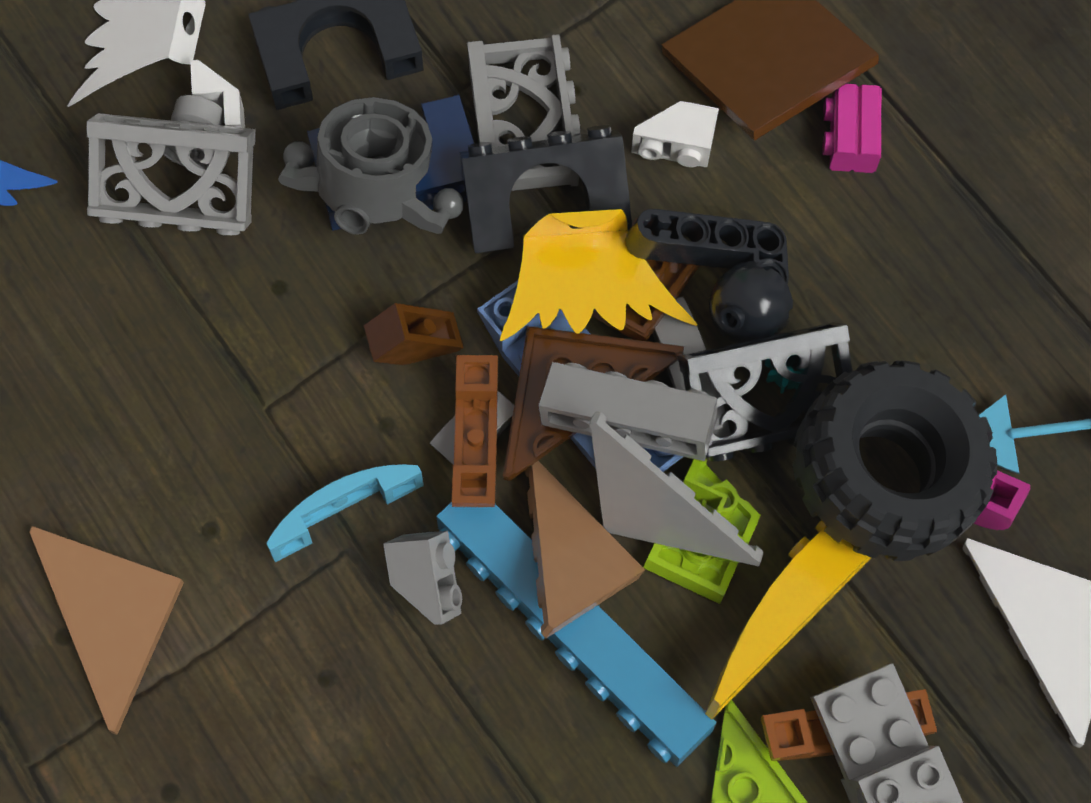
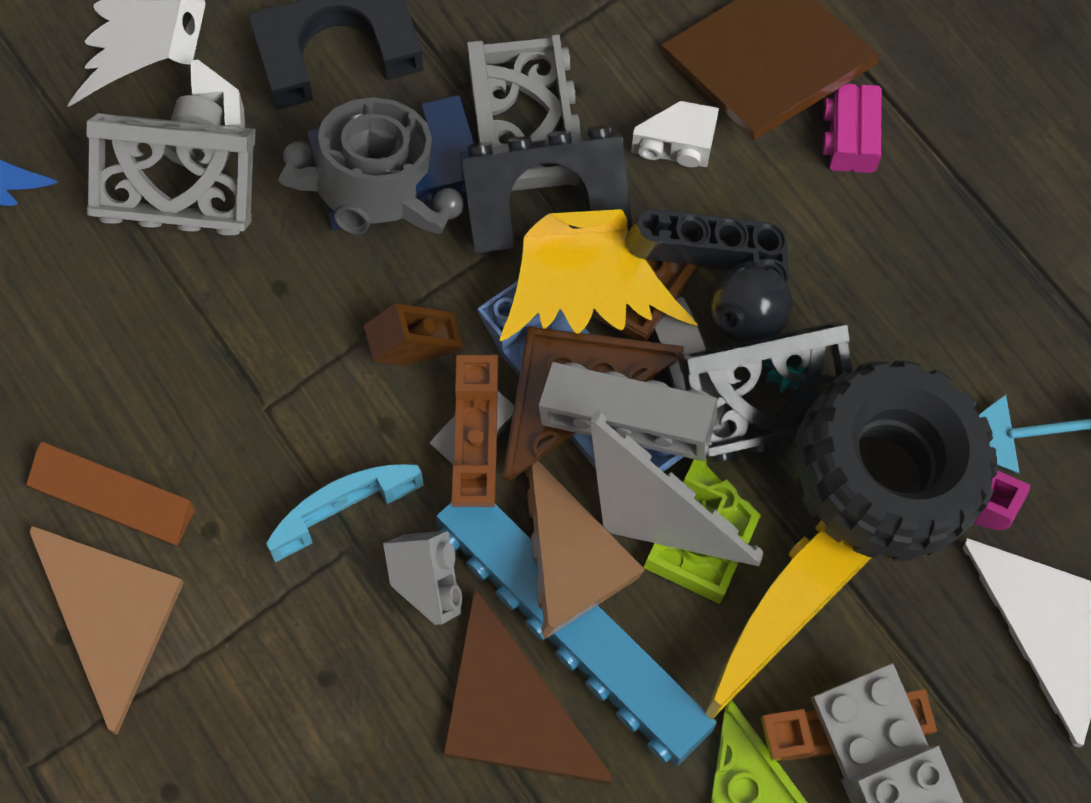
none -> dark orange slope [26,442,195,547]
none -> reddish brown tile [444,593,612,785]

